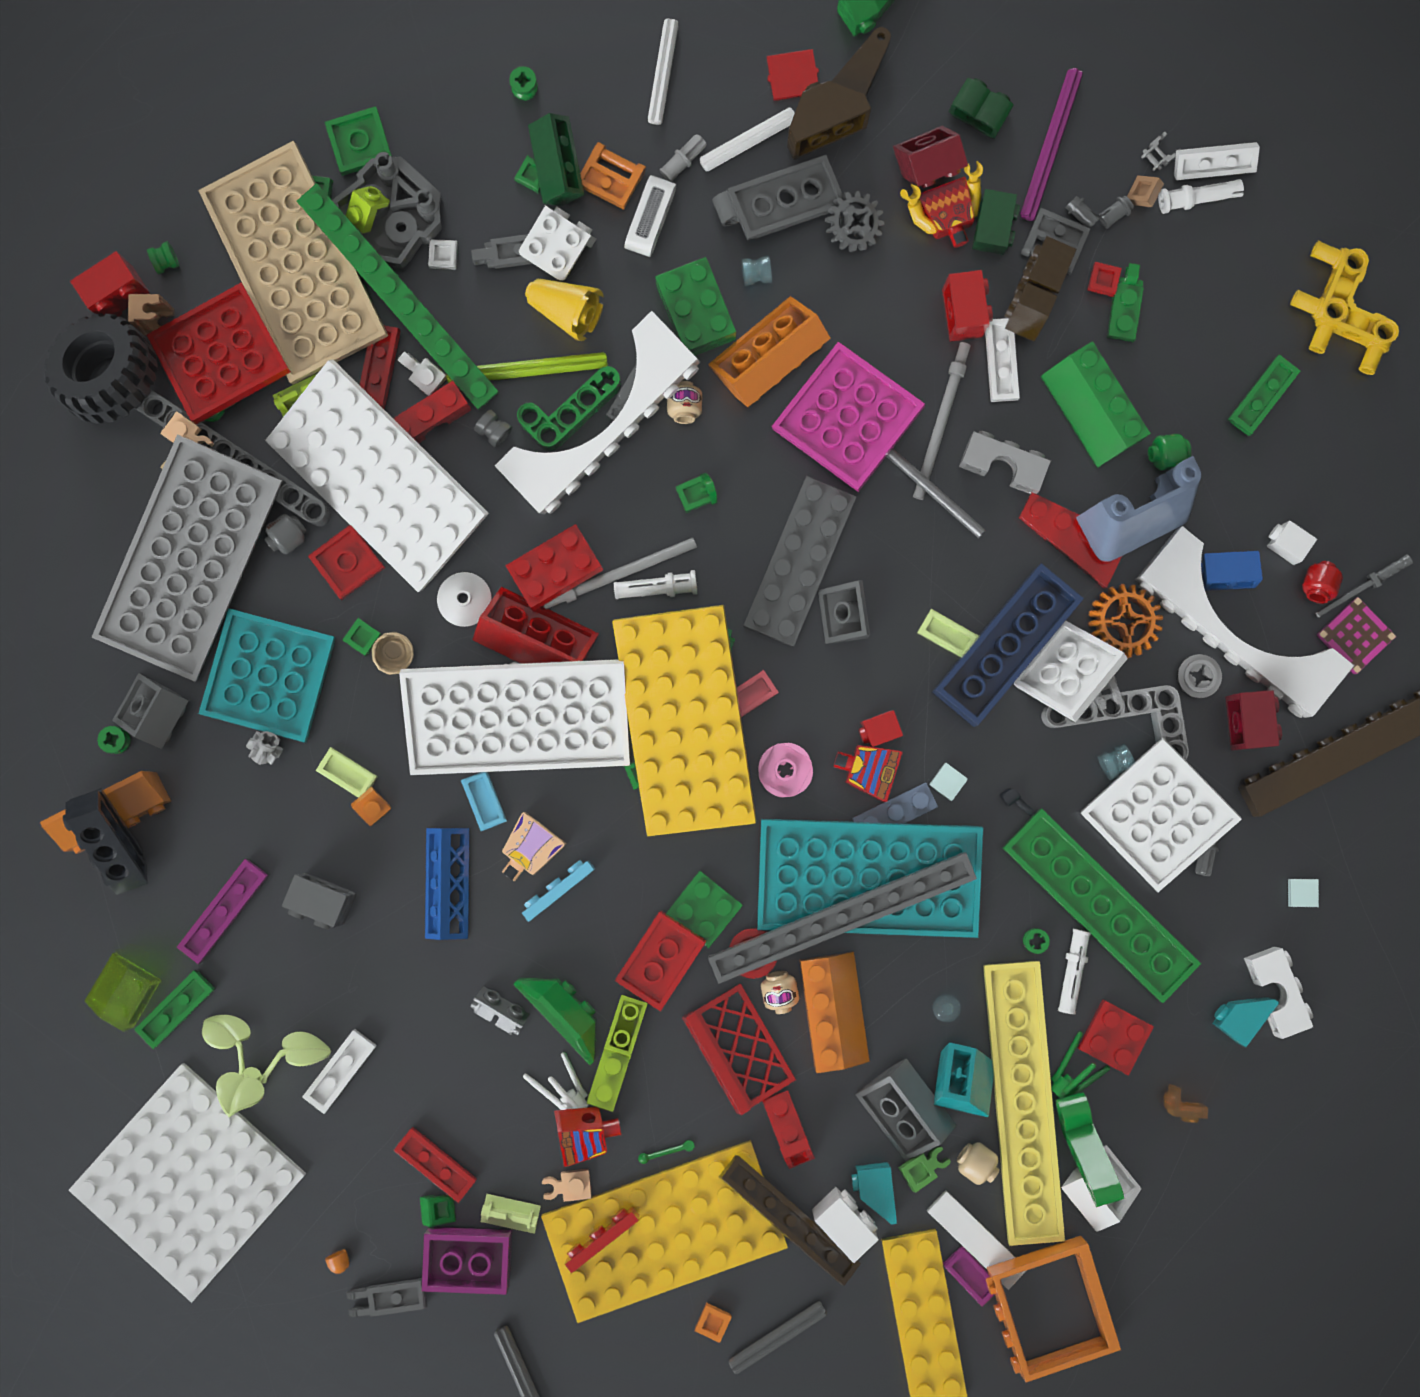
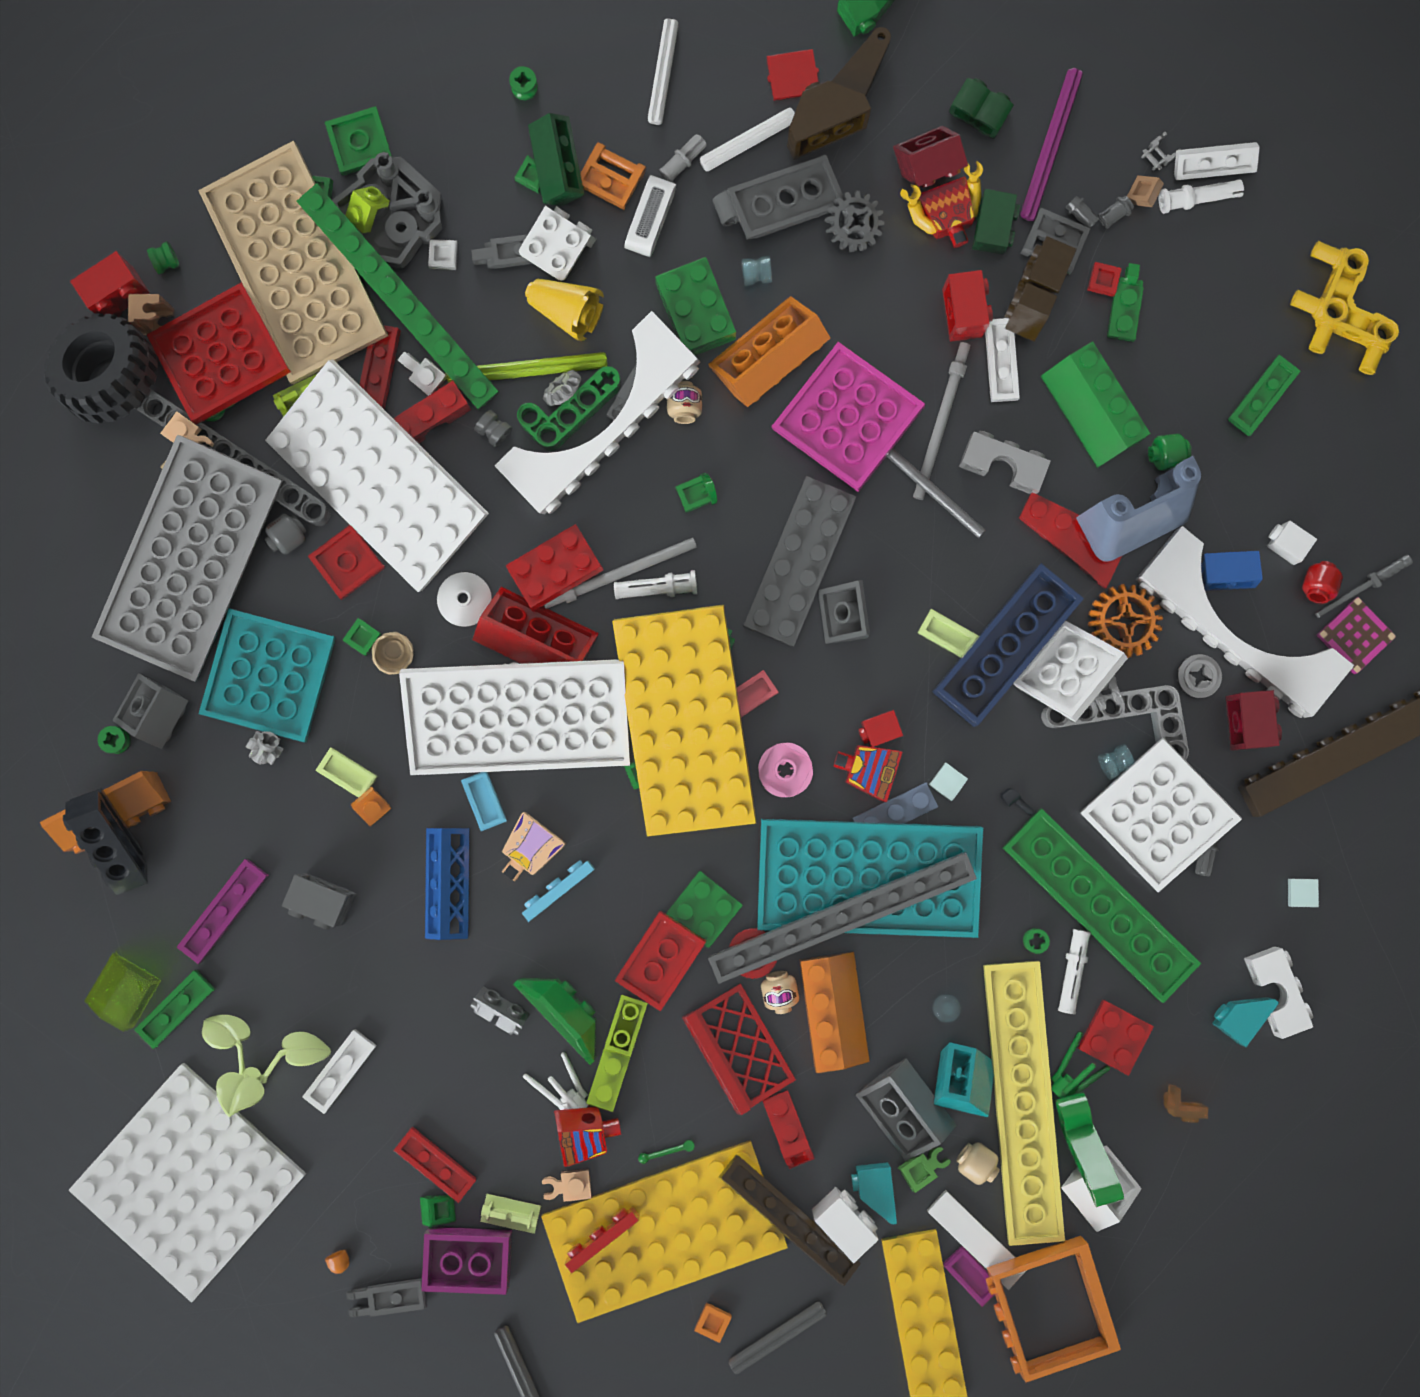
none -> light grey gear [543,370,581,406]

